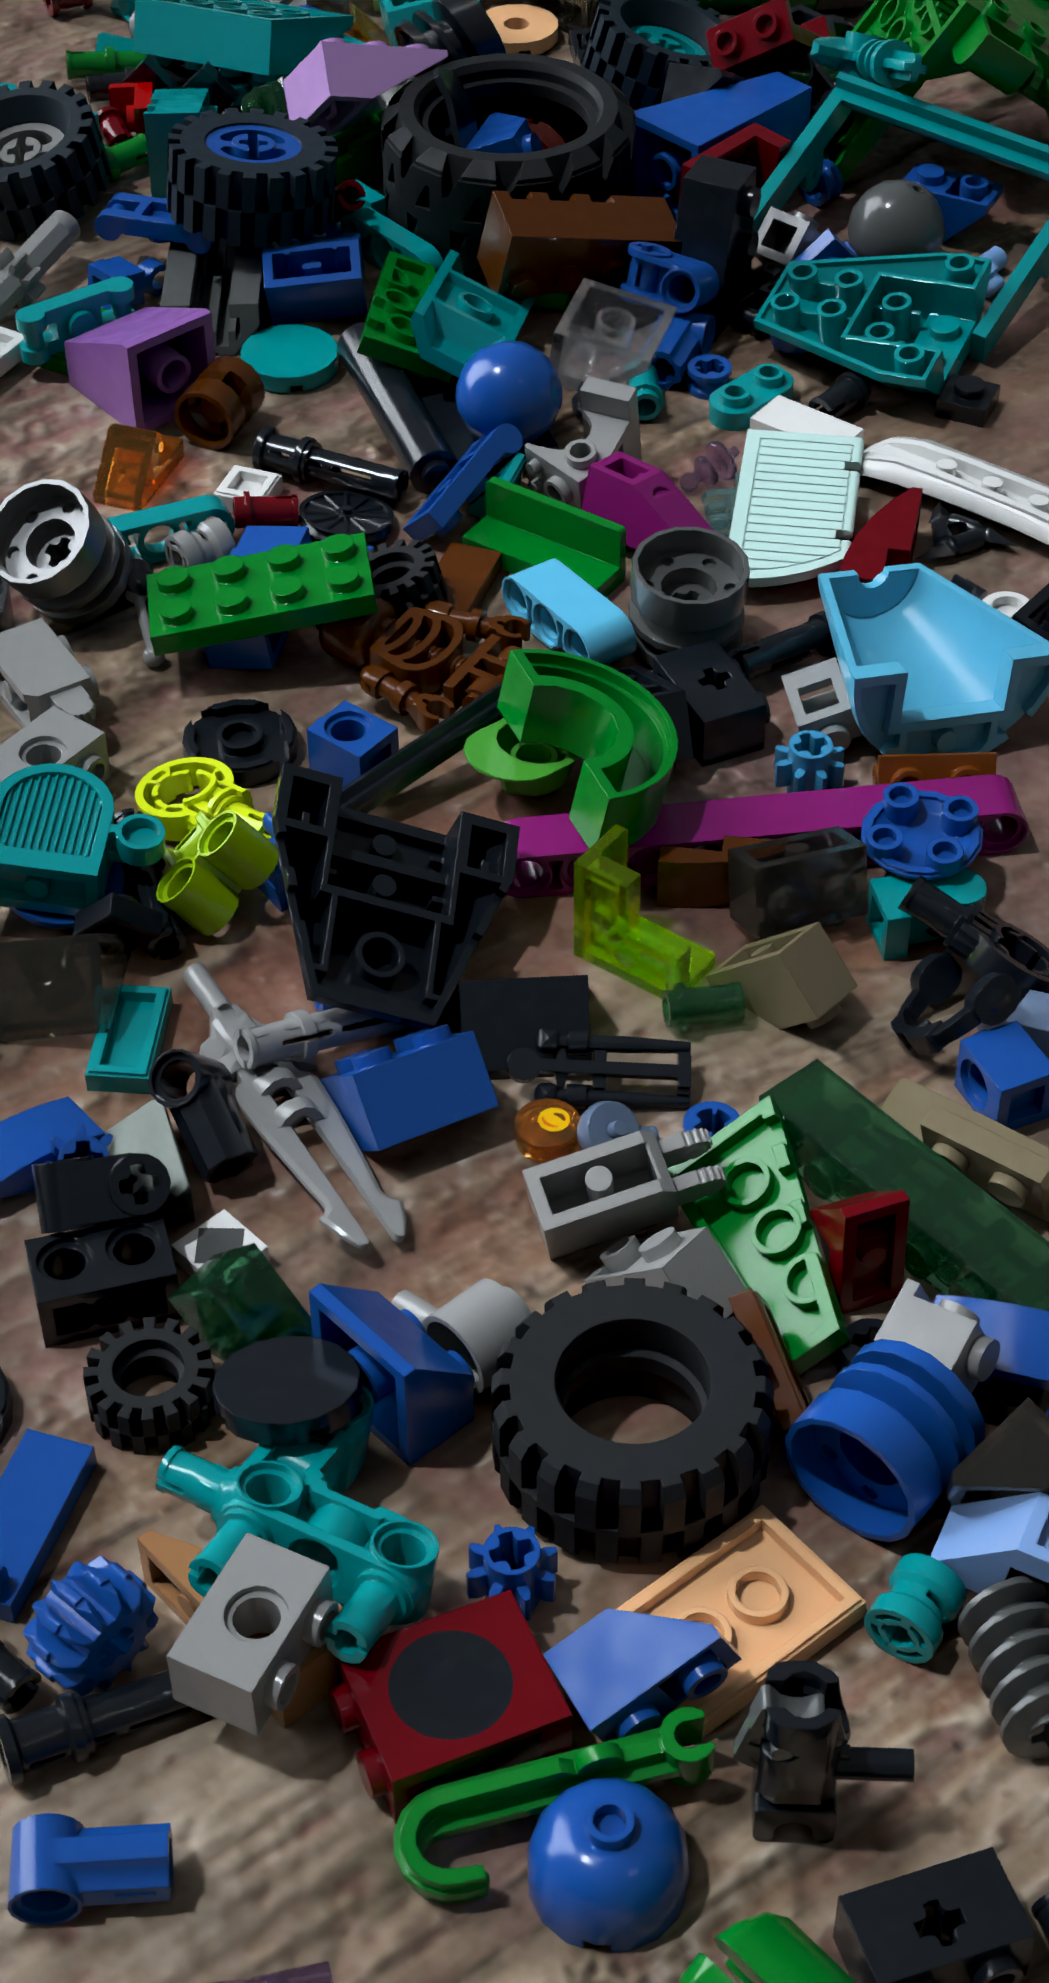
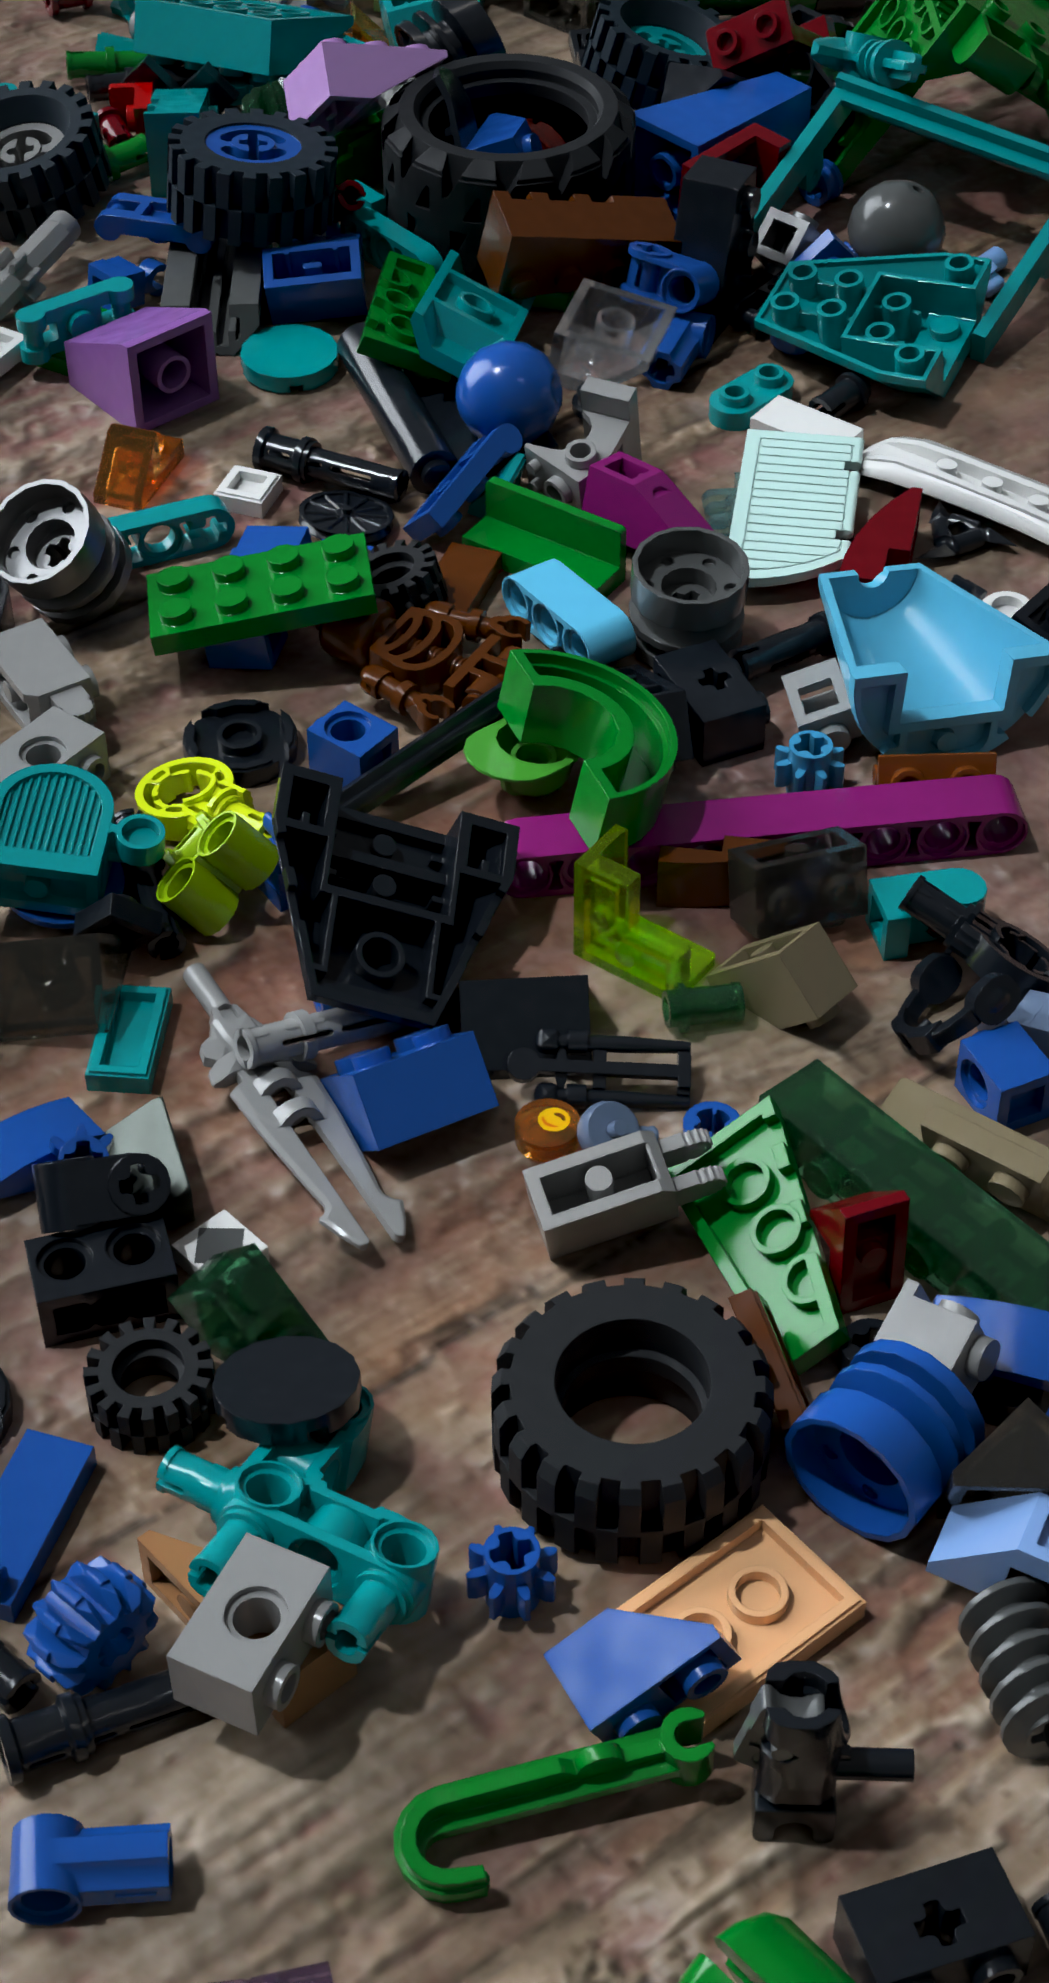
hinge [118,559,165,667] -> none
black piece [148,1049,259,1183] -> none
light grey wheel [164,517,236,567] -> none
reddish brown wheel [174,355,265,450] -> none
dark red pin [233,491,299,531] -> none
blue slope [309,1284,475,1467] -> none
dark red brick [328,1590,572,1824] -> none
light grey piece [392,1278,531,1395] -> none
light nougat tile [486,4,558,55] -> none
blue cylinder [527,1778,690,1953] -> none
light grey slope [583,1227,747,1320] -> none
teal pin [626,362,665,421] -> none
clear purple hair [680,441,740,492] -> none
blue bush [687,354,732,400] -> none
blue dish [861,782,983,880] -> none
teal wheel [864,1553,967,1664] -> none
blue slope [903,163,1004,241] -> none
black plate [935,374,1001,428] -> none

